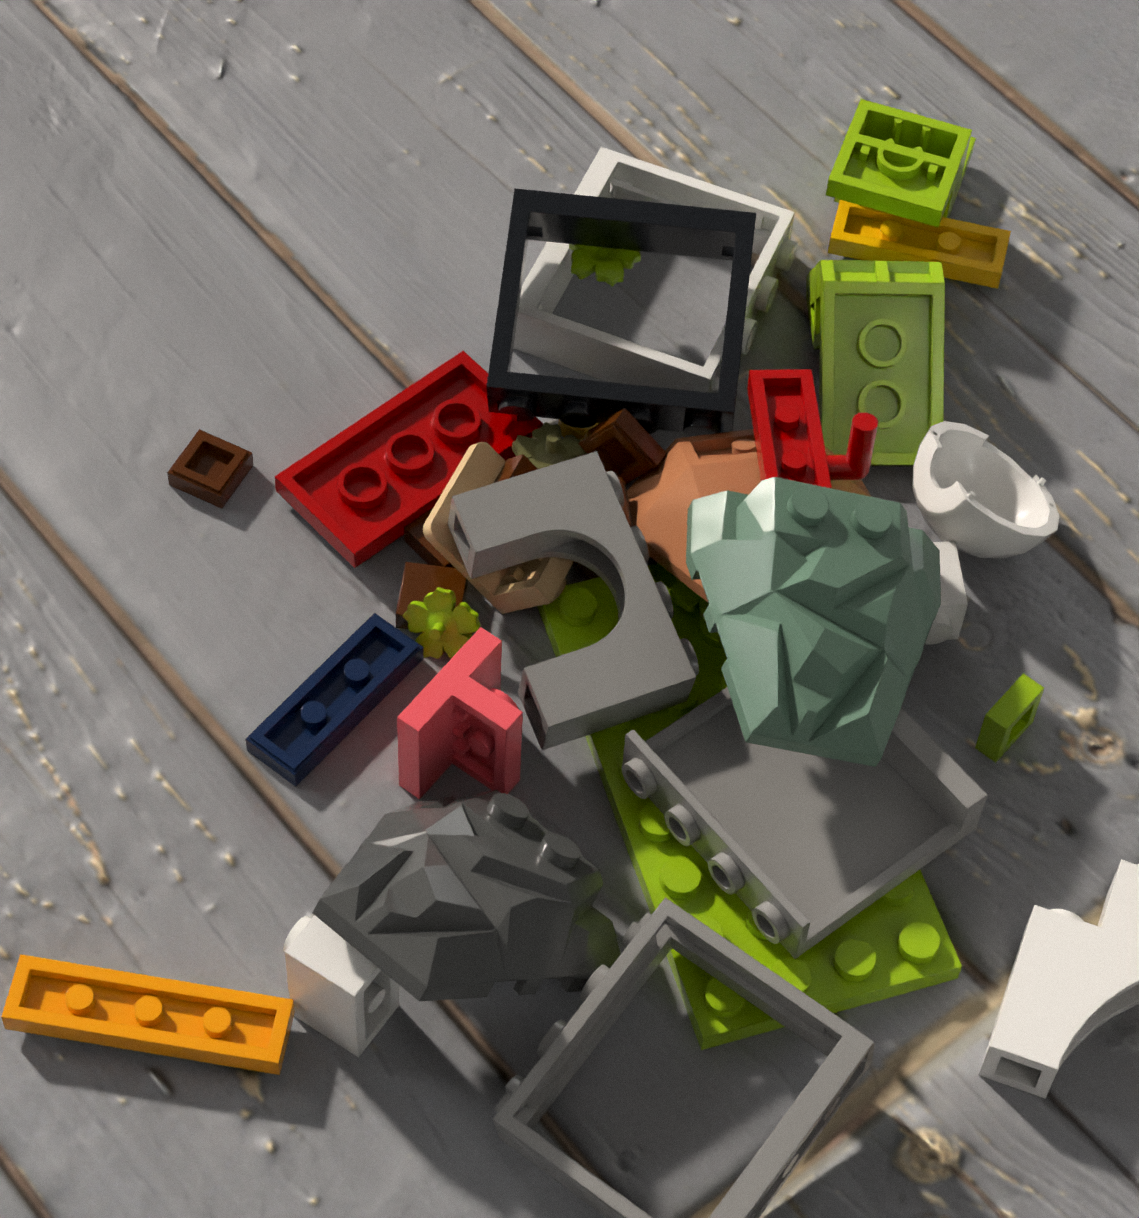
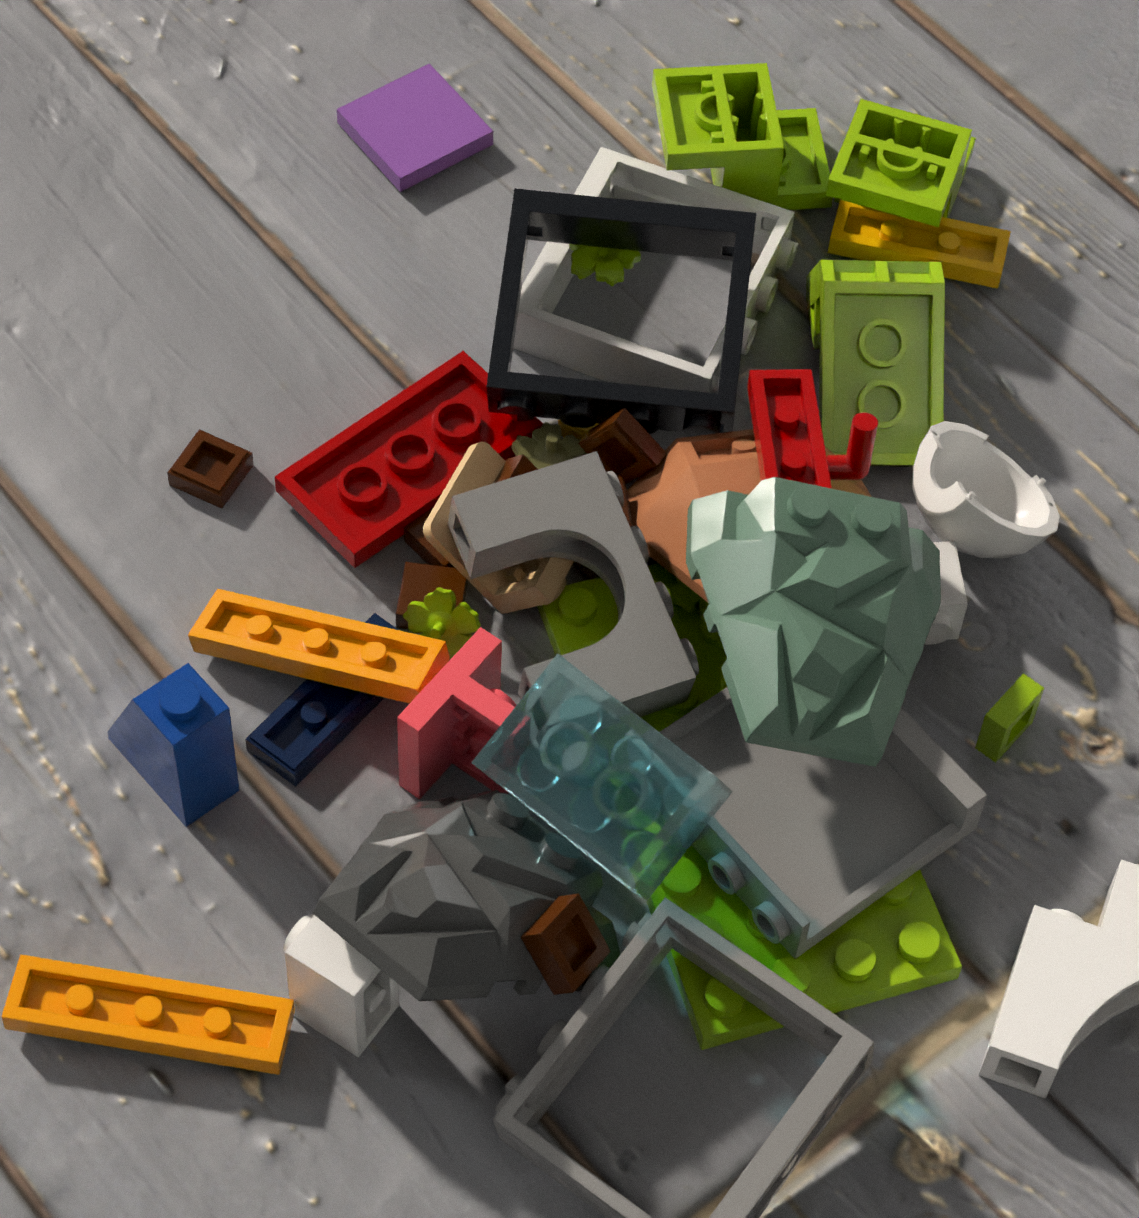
none -> blue slope [107,663,240,827]
none -> light orange plate [188,588,450,704]
none -> medium lavender tile [337,63,494,192]
none -> clear light blue brick [471,653,732,901]
none -> reddish brown tile [521,893,611,995]
none -> lime bracket [652,63,833,210]

